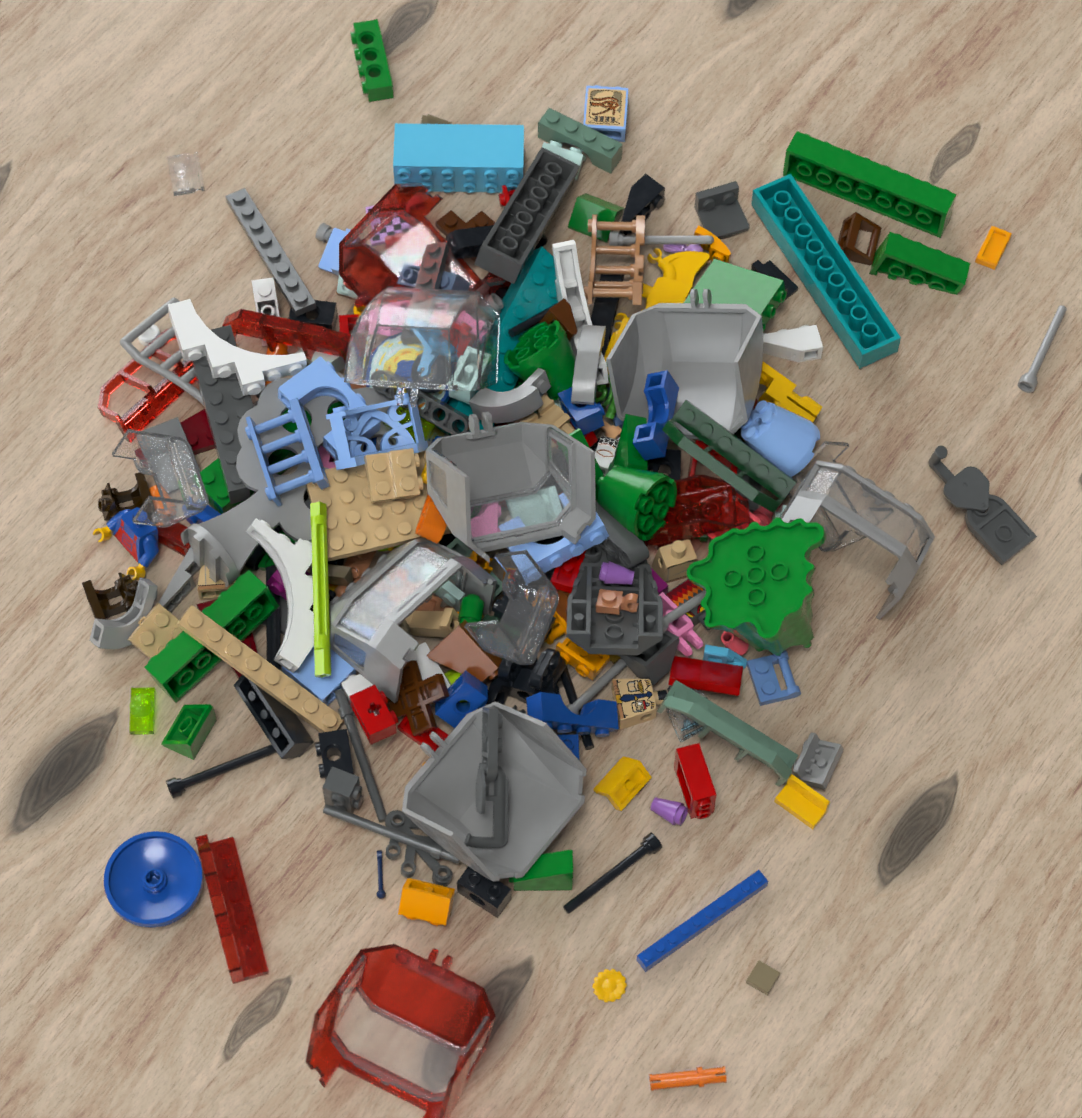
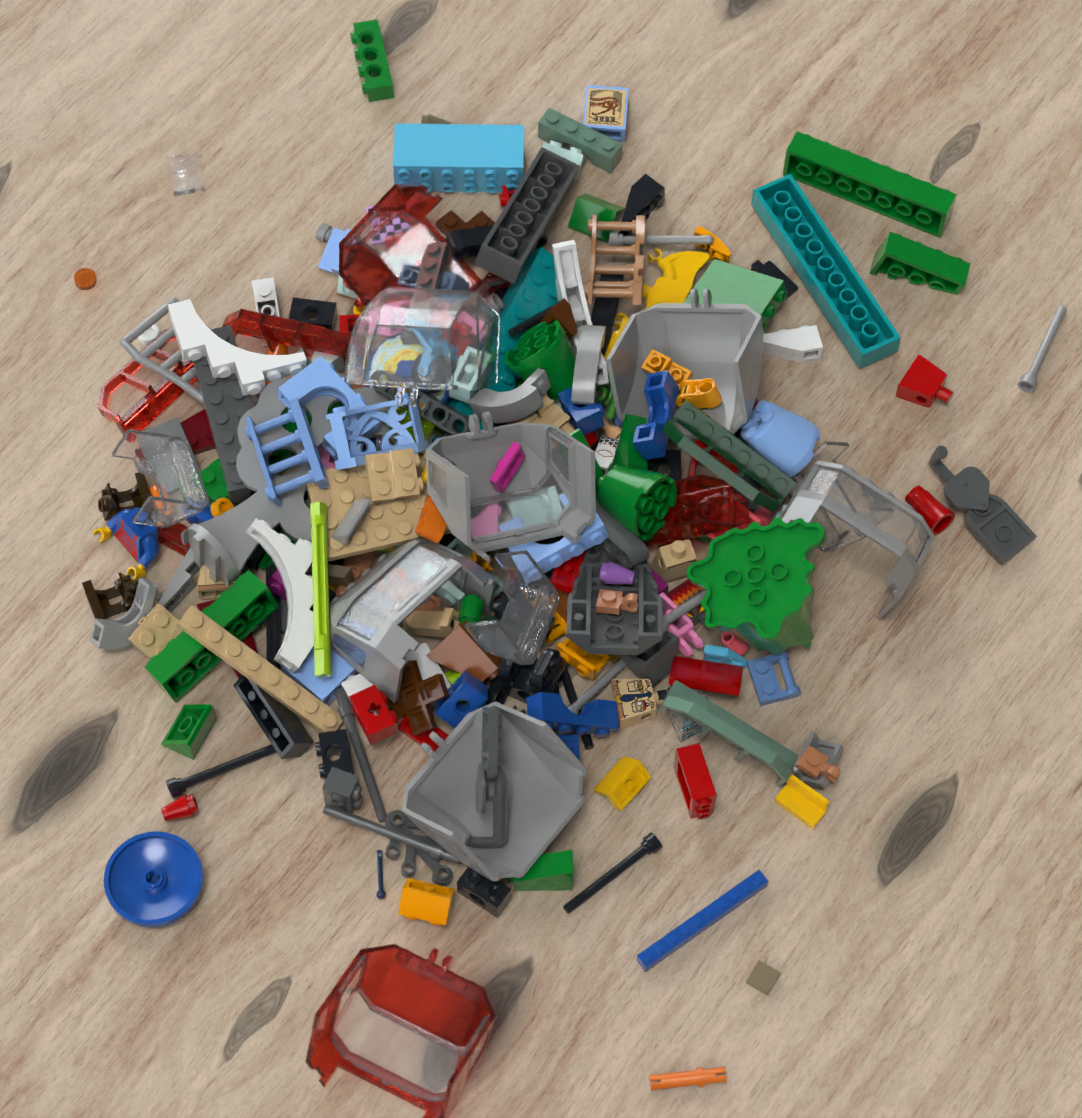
clear neon green tile [129,687,156,735] -> none
clear red plate [195,834,269,984] -> none
plate [225,188,317,316] -> none
yellow piece [592,969,627,1002] -> none
medium lavender cone [650,797,688,825] -> none
lavender axle [663,244,703,253] -> none
dark grey bracket [694,181,750,239] -> none
yellow plate [758,361,822,423] -> none
reddish brown tile [837,212,882,265] -> none
light orange tile [975,226,1012,270] -> none
none -> clear orange tile [74,268,97,290]
none -> red cone [161,794,199,821]
none -> light orange tile [211,498,234,518]
none -> light grey slope [332,498,371,546]
none -> dark pink plate [489,442,526,494]
none -> light orange slope [641,349,693,392]
none -> light orange piece [676,378,722,408]
none -> nougat plate [795,745,841,783]
none -> red torso [896,354,954,408]
none -> red plant [905,485,955,536]

